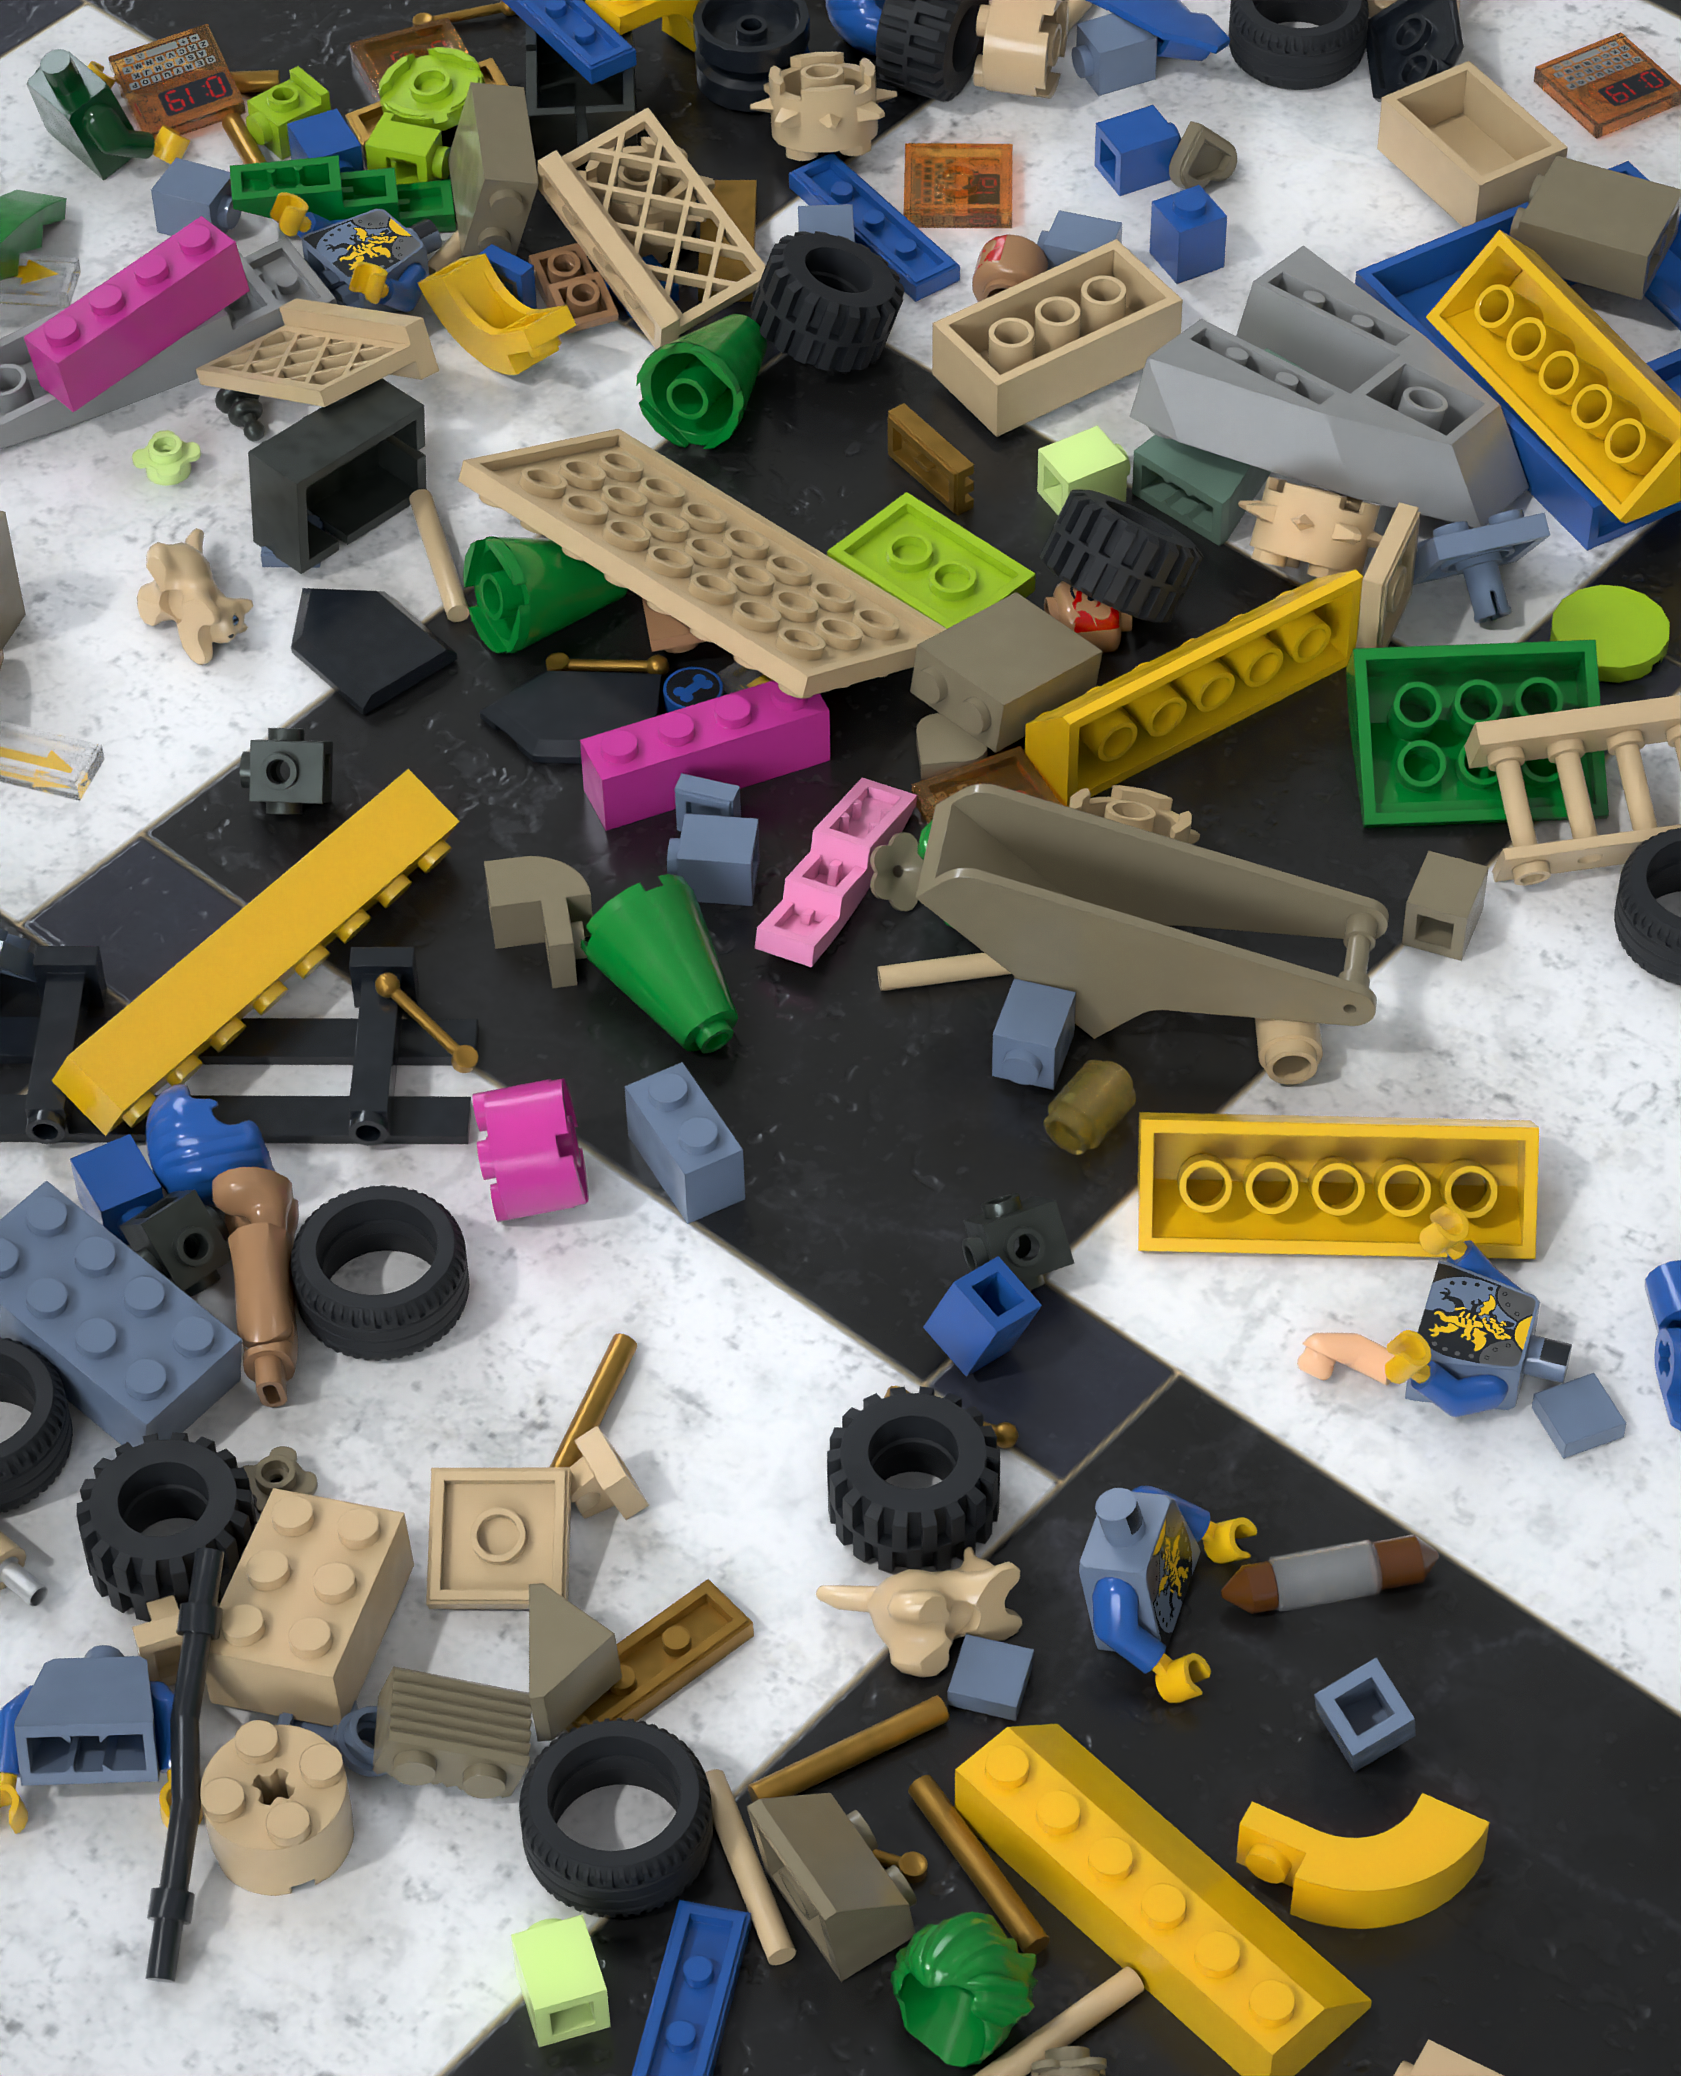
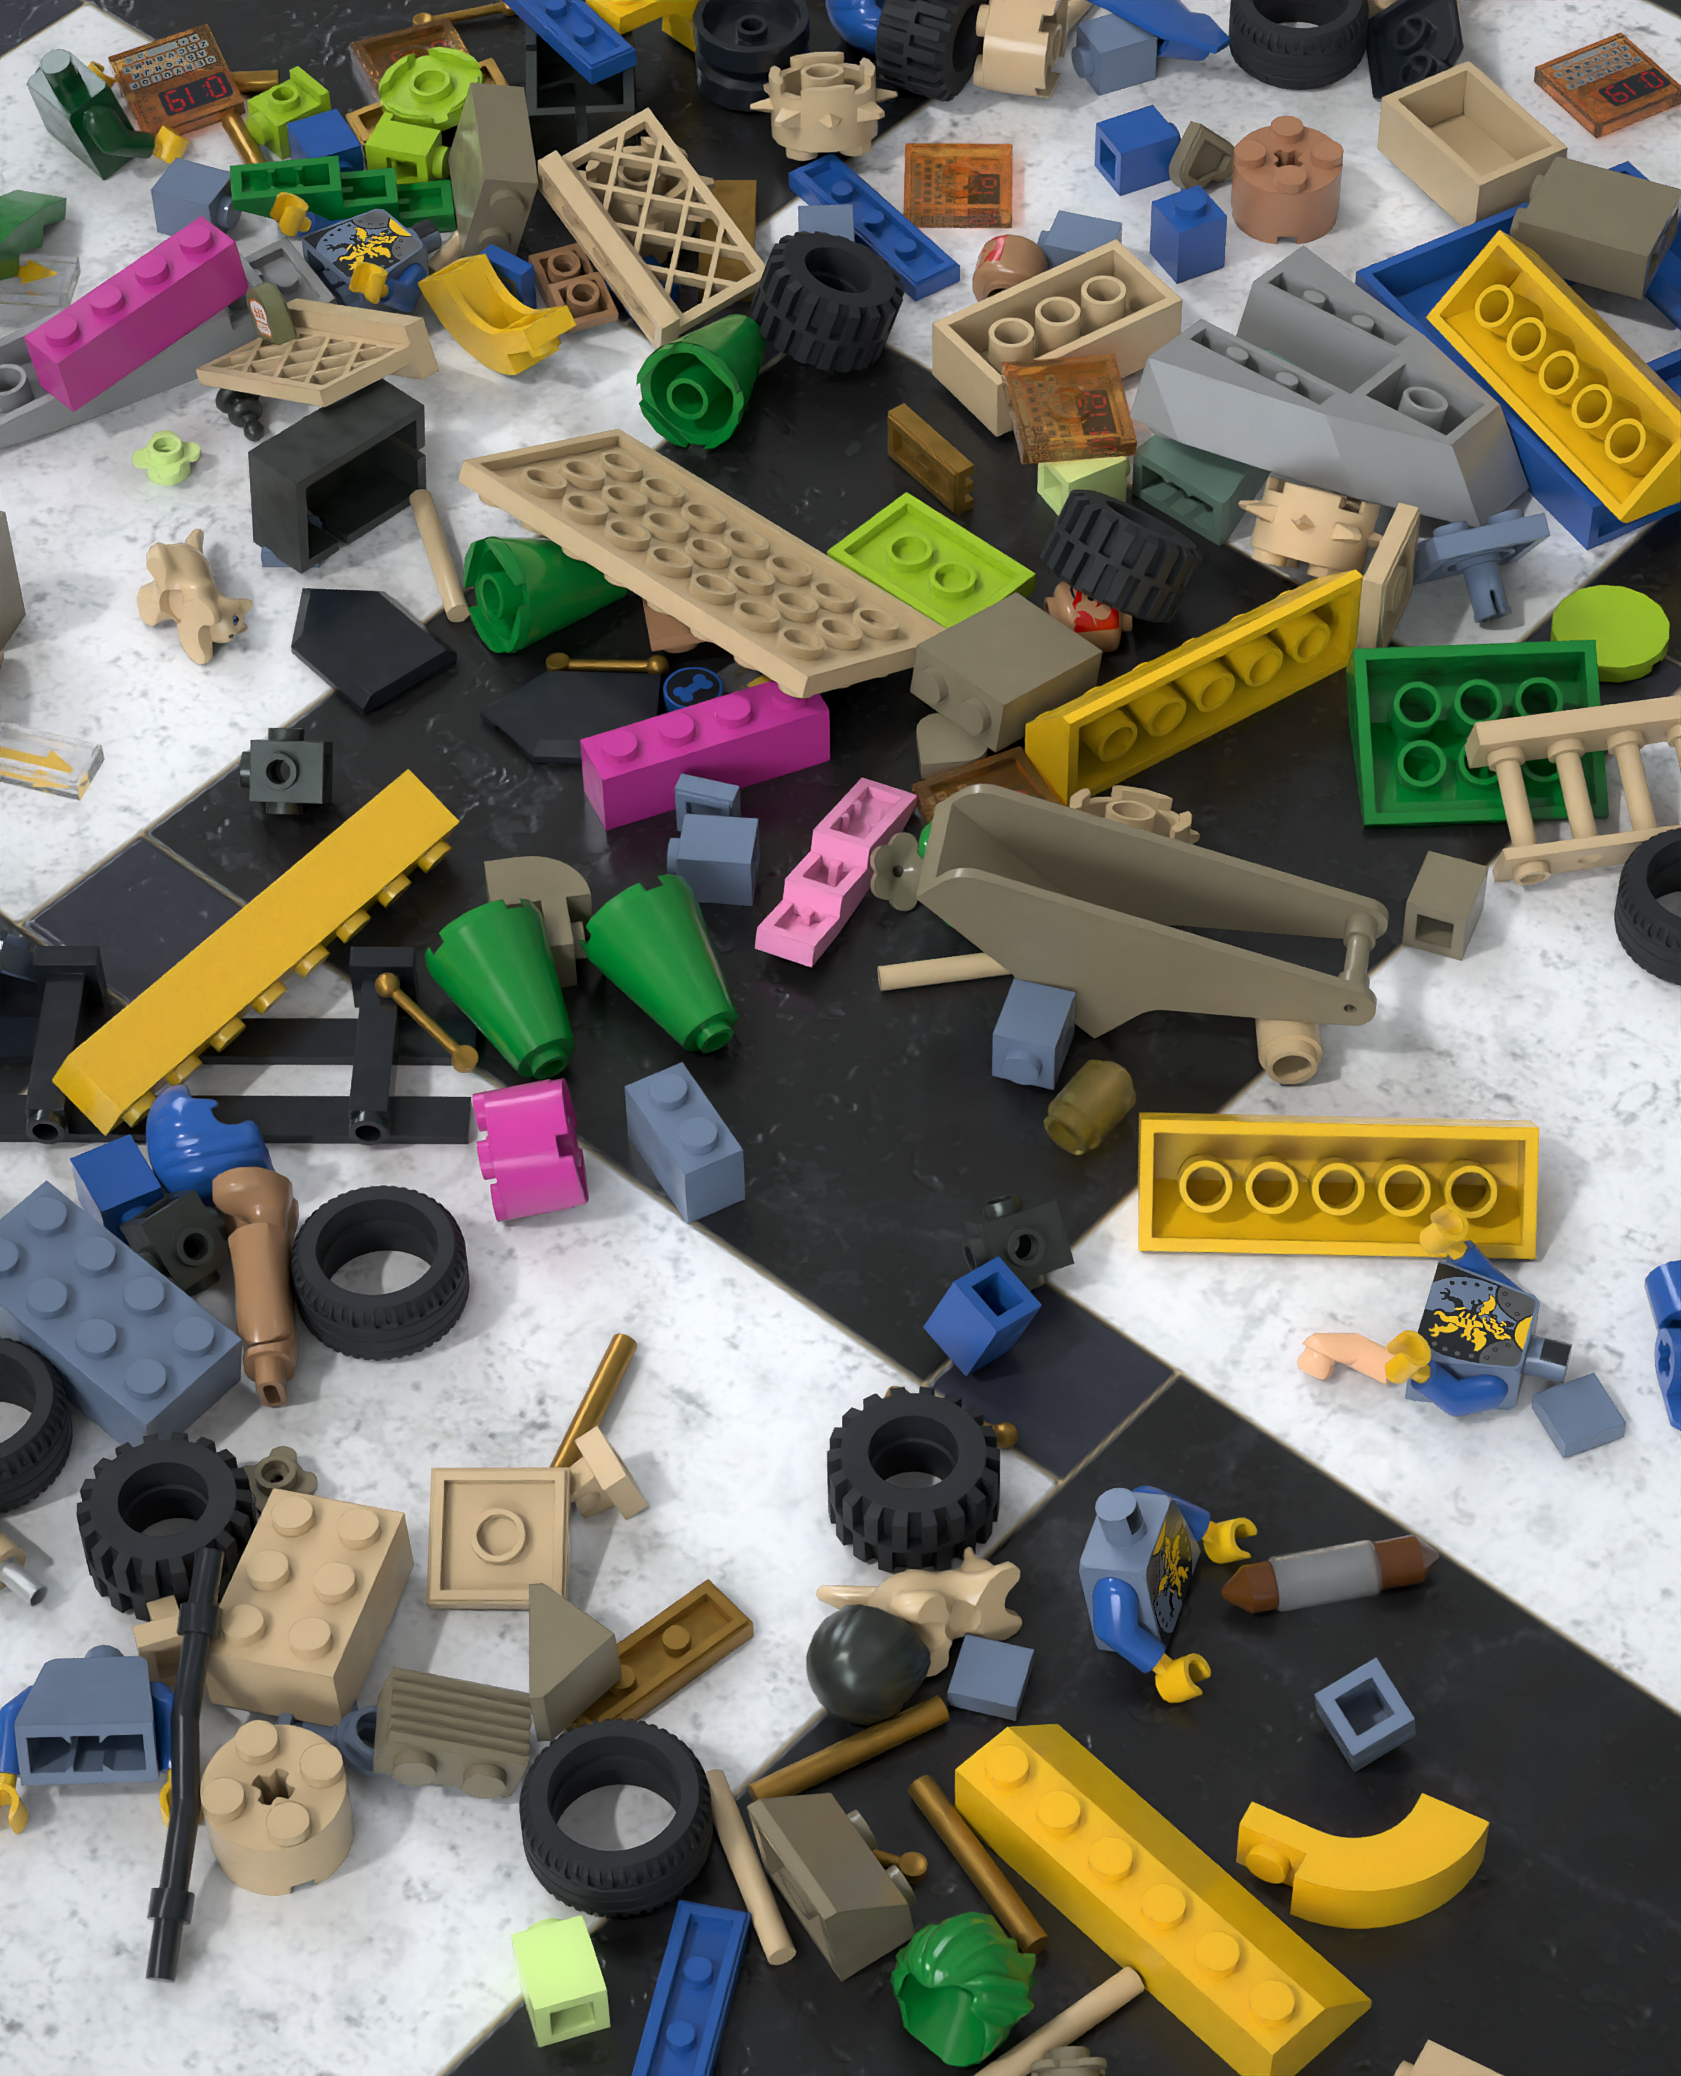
none -> olive tile [246,281,296,345]
none -> green cone [425,898,575,1079]
none -> pearl dark grey hair [806,1604,931,1726]
none -> clear orange tile [1001,354,1137,464]
none -> nougat brick [1231,116,1344,244]

